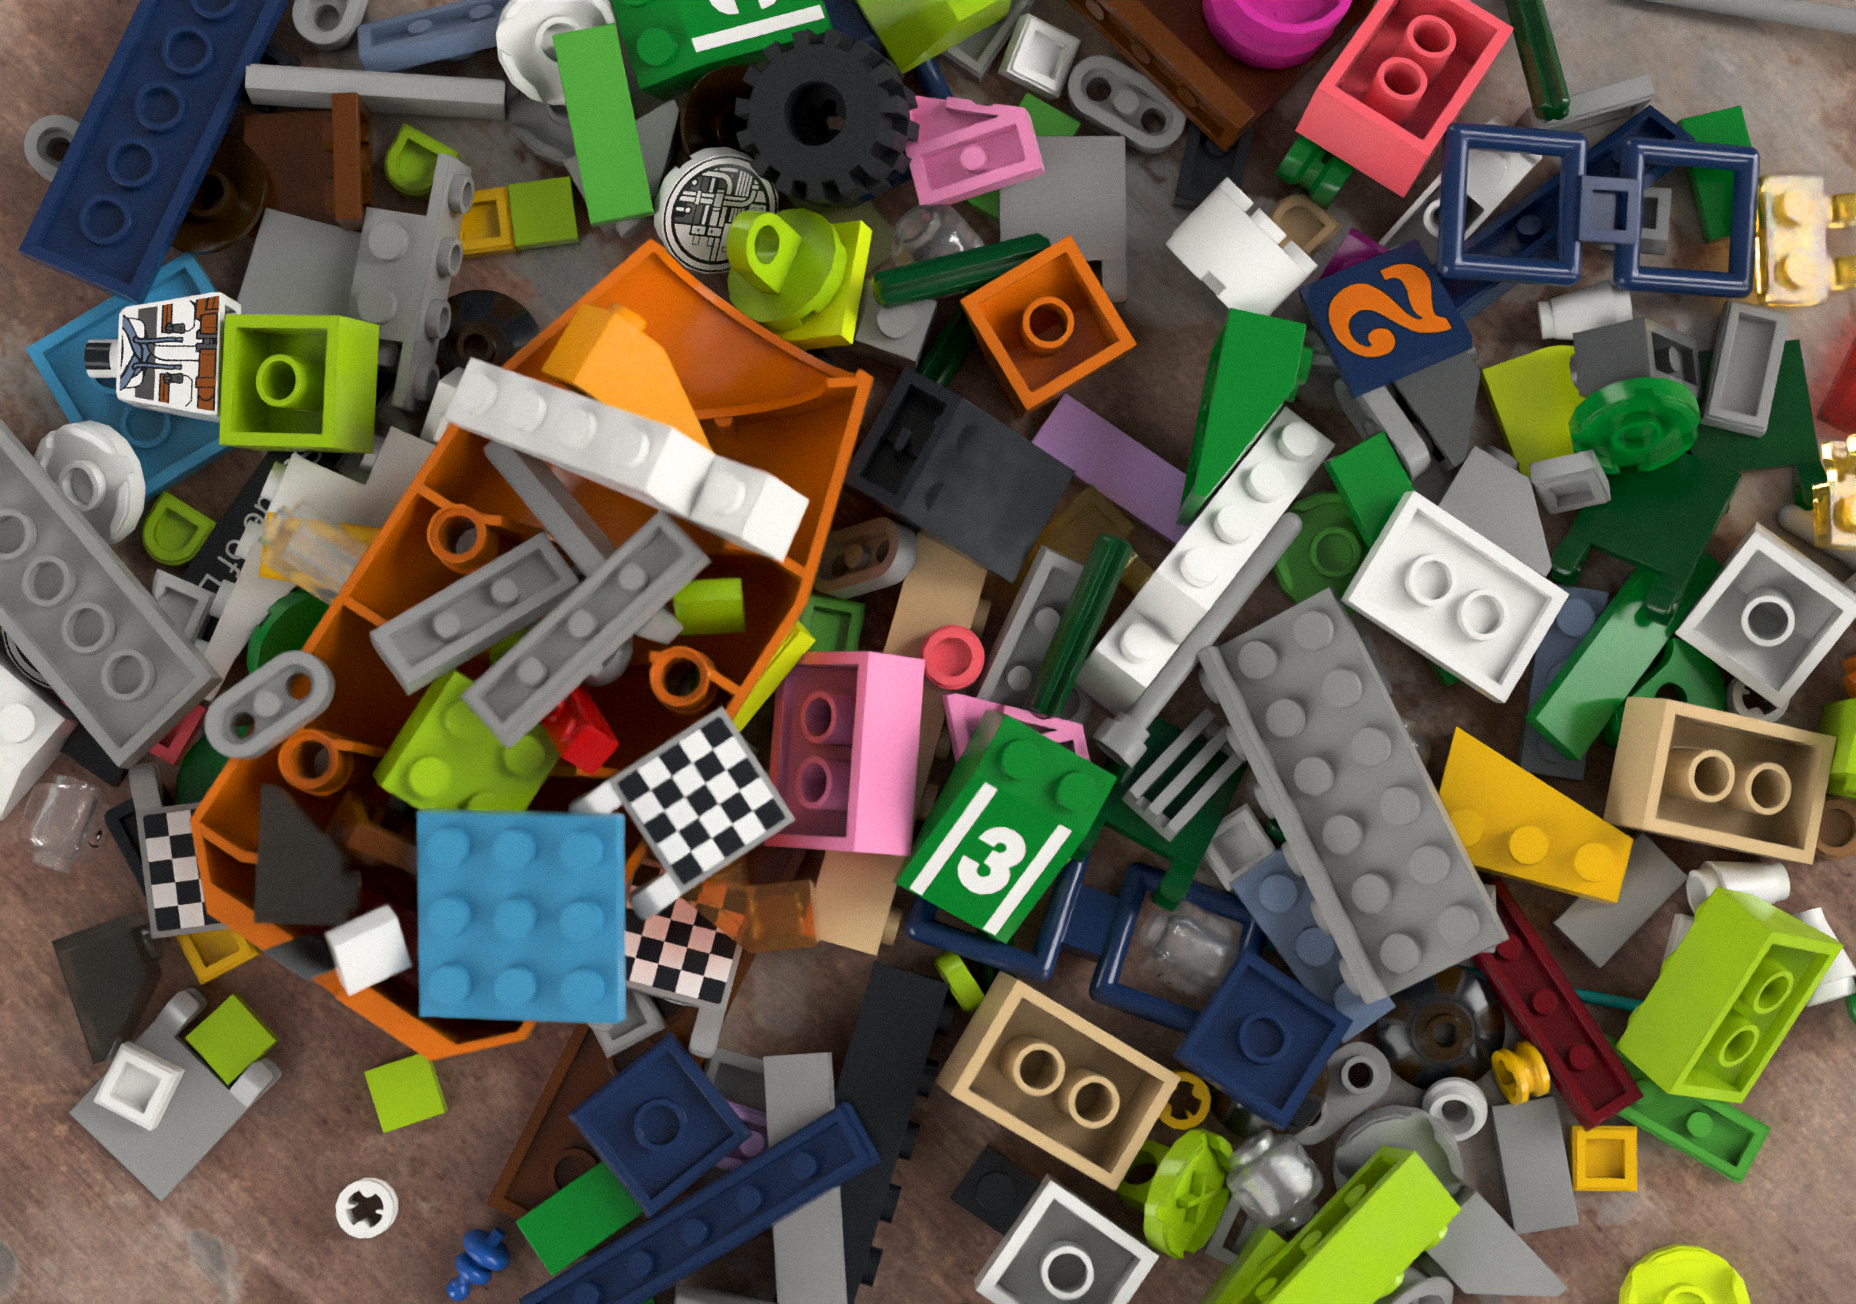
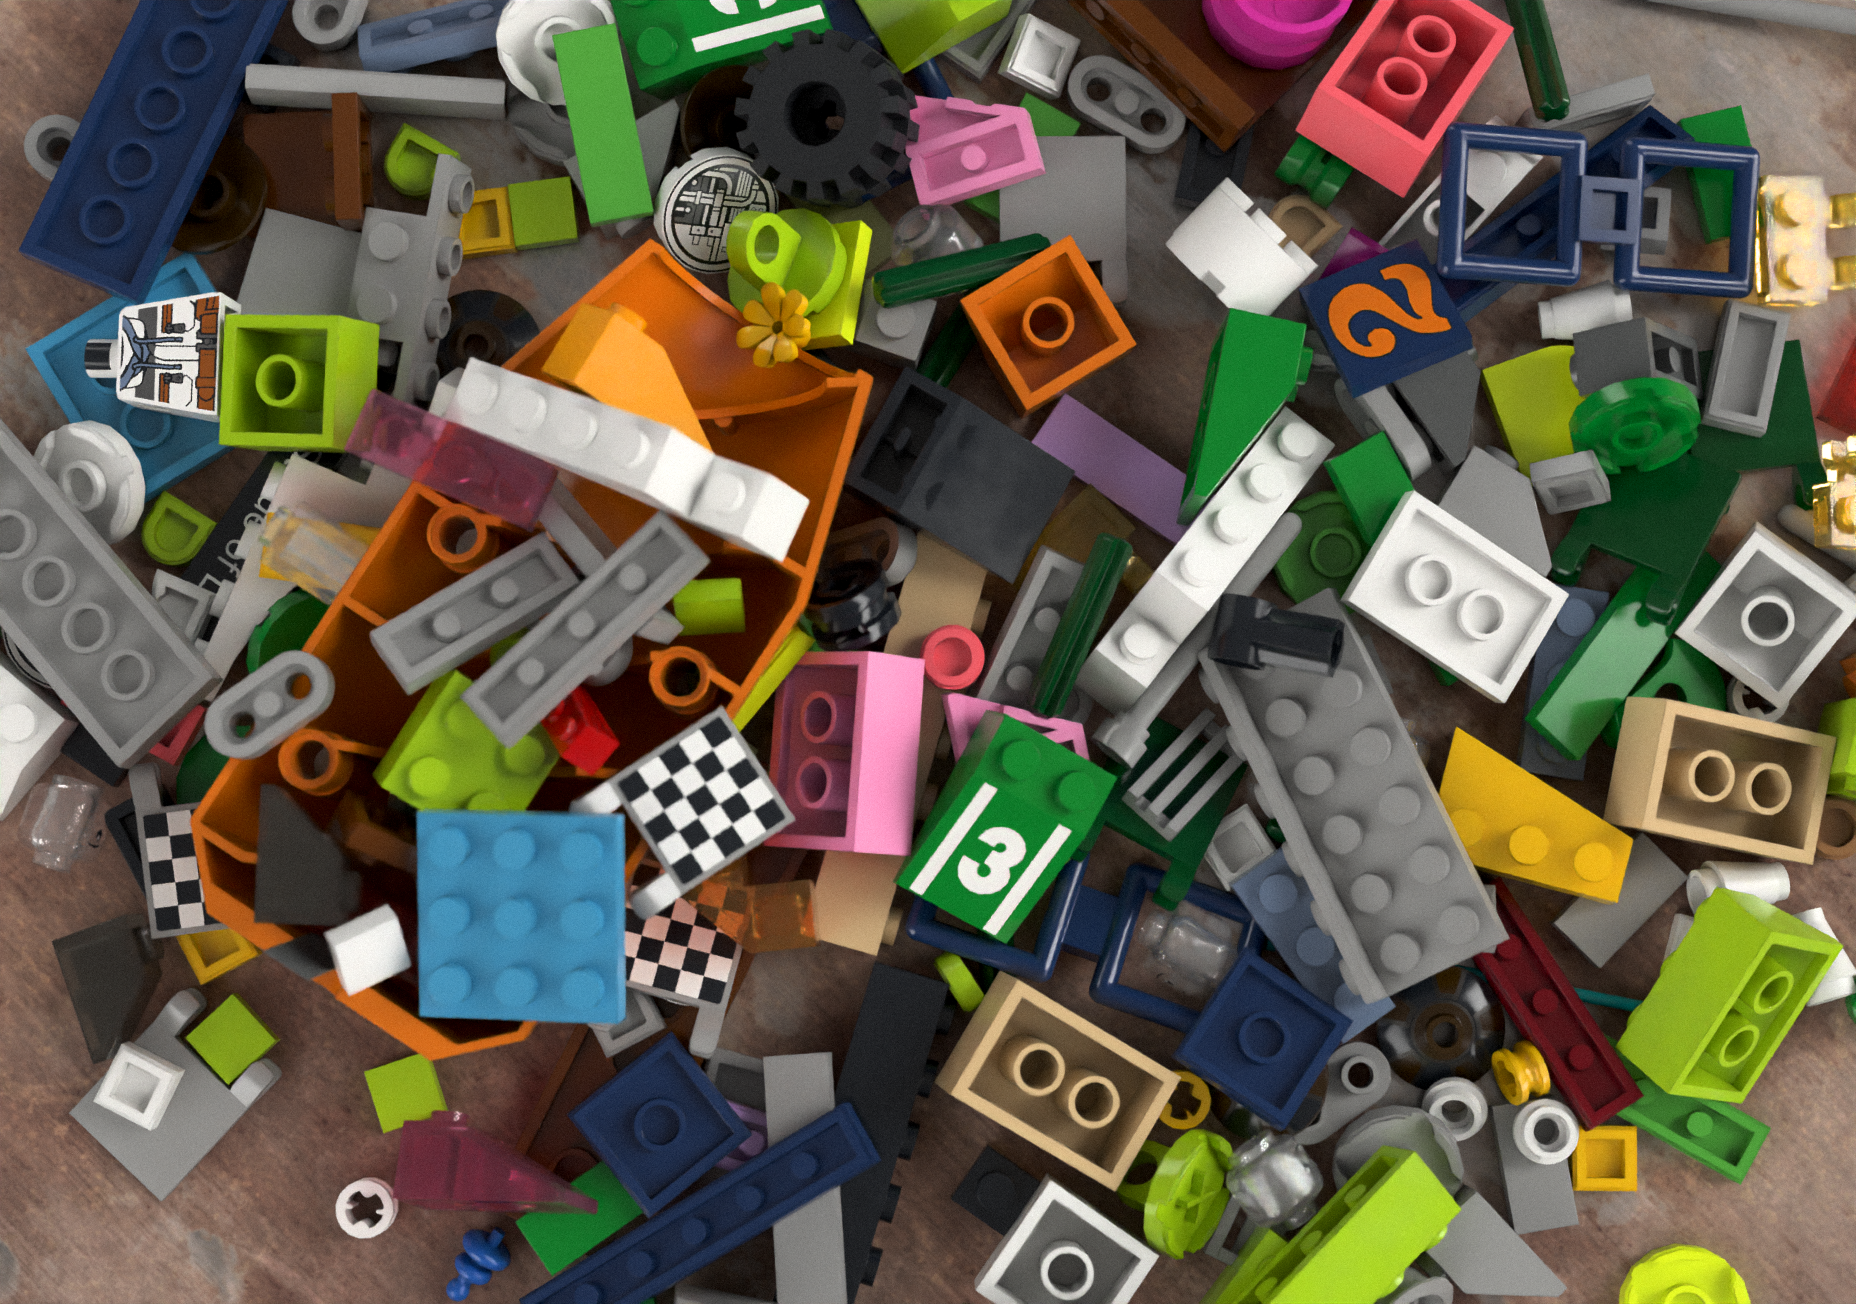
none -> clear pink plate [344,388,560,532]
none -> clear pink slope [392,1110,598,1215]
none -> yellow plant [736,282,811,368]
none -> black wheel [803,558,902,652]
none -> black piece [1207,593,1345,678]
none -> white plate [1512,1098,1579,1164]

